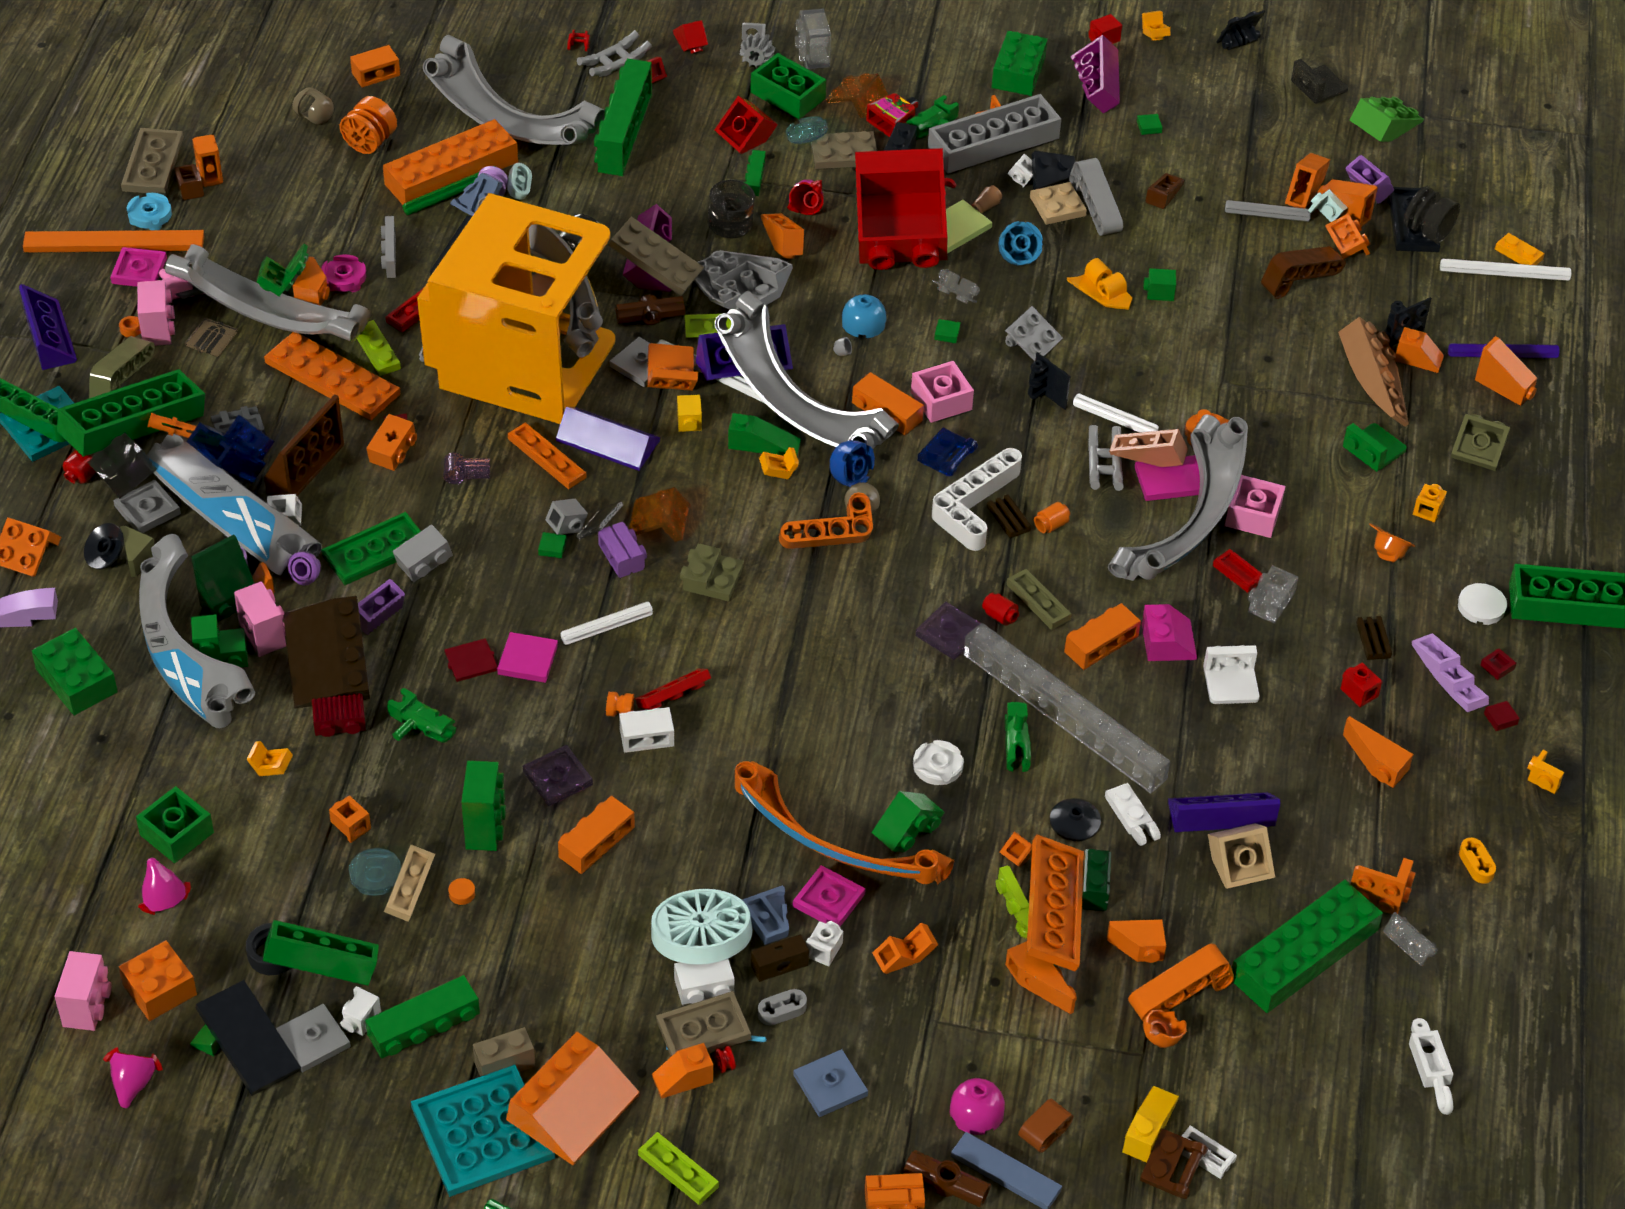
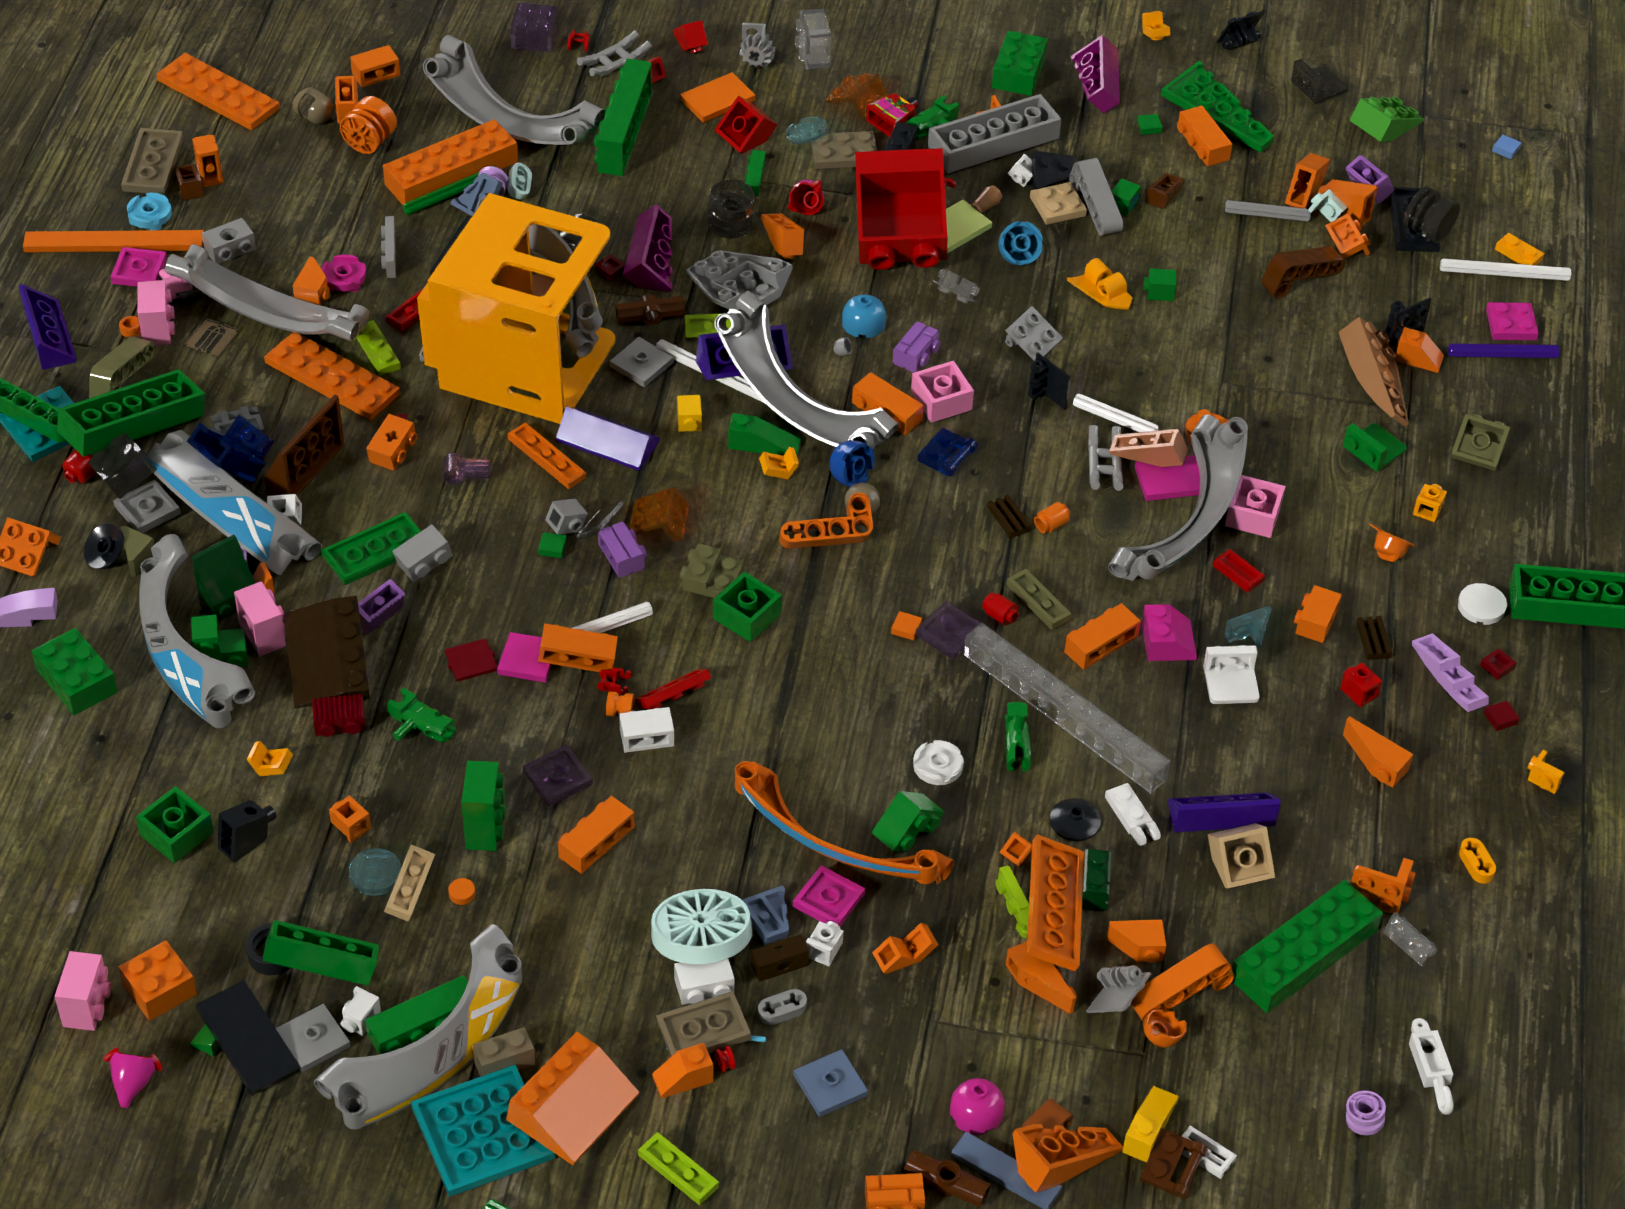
dark pink hat [138,858,191,915] -> none
orange pin [147,413,221,447] -> none
green bracket [256,244,309,297] -> none
medium lavender brick [288,552,320,585] -> none
dark tan plate [608,216,704,296] -> none
orange bracket [647,343,698,391] -> none
green brick [751,53,826,119] -> none
white beam [932,448,1022,551] -> none
green tile [934,319,961,343] -> none
red brick [1088,14,1122,44] -> none
clear brick [1248,565,1299,623] -> none
orange slope [1475,336,1537,406] -> none
none -> orange plate [156,53,280,131]
none -> light grey brick [202,218,256,264]
none -> black torso [218,800,277,863]
none -> light grey panel [314,924,522,1130]
none -> orange brick [335,76,358,124]
none -> clear purple brick [510,3,559,52]
none -> orange brick [538,623,618,672]
none -> dark red tile [595,254,625,282]
none -> red piece [597,668,631,695]
none -> orange tile [680,72,756,123]
none -> green brick [713,571,782,643]
none -> orange tile [891,611,922,641]
none -> medium lavender brick [893,321,941,373]
none -> orange wedge [1013,1124,1123,1193]
none -> light grey hinge [1086,965,1151,1013]
none -> green brick [1111,178,1141,217]
none -> green wing [1161,60,1274,153]
none -> orange brick [1177,106,1232,167]
none -> clear light blue slope [1224,606,1272,648]
none -> orange brick [1294,585,1342,643]
none -> lavender wheel [1346,1091,1386,1135]
none -> dark pink plate [1486,302,1539,340]
none -> medium blue tile [1492,134,1522,159]

